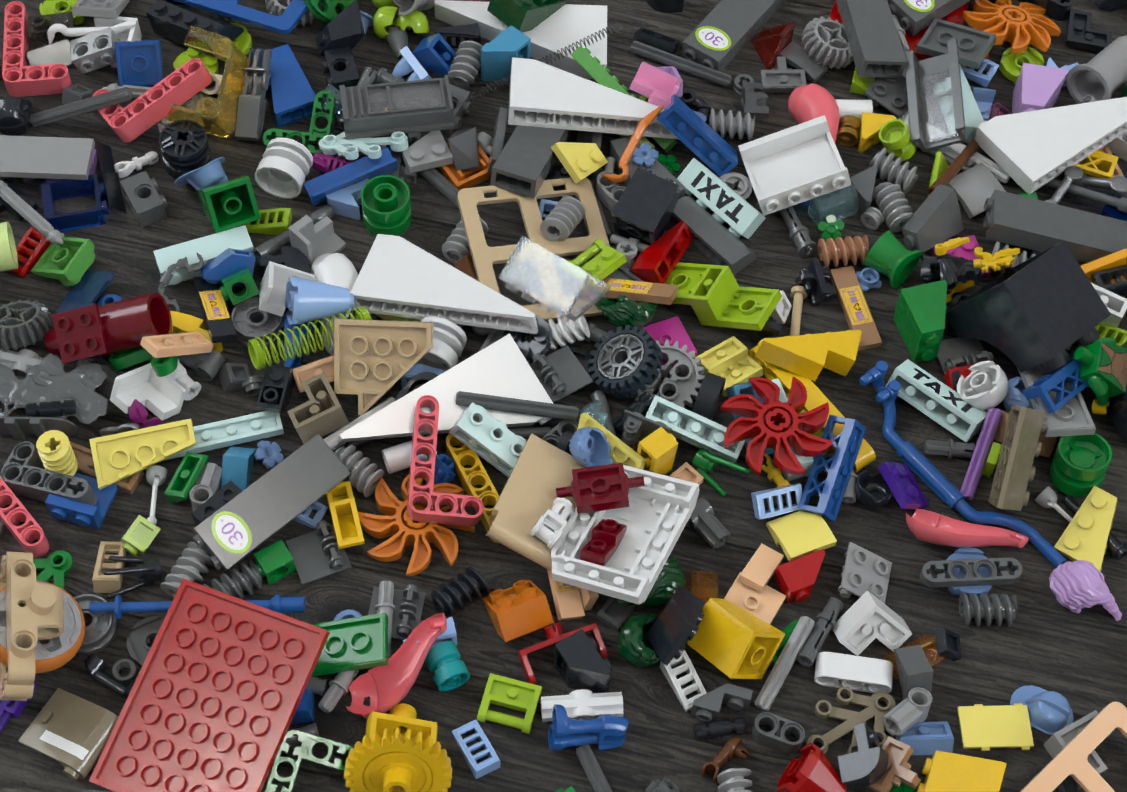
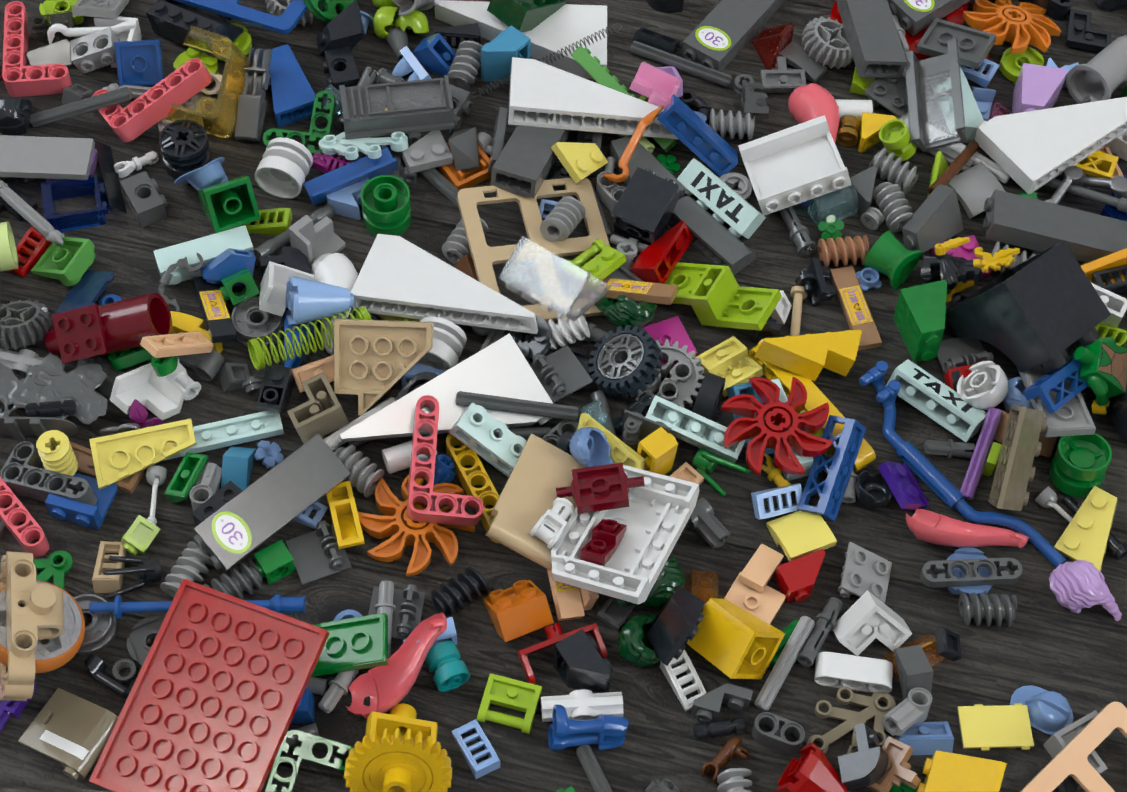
medium blue plant [632,143,659,167] -> none

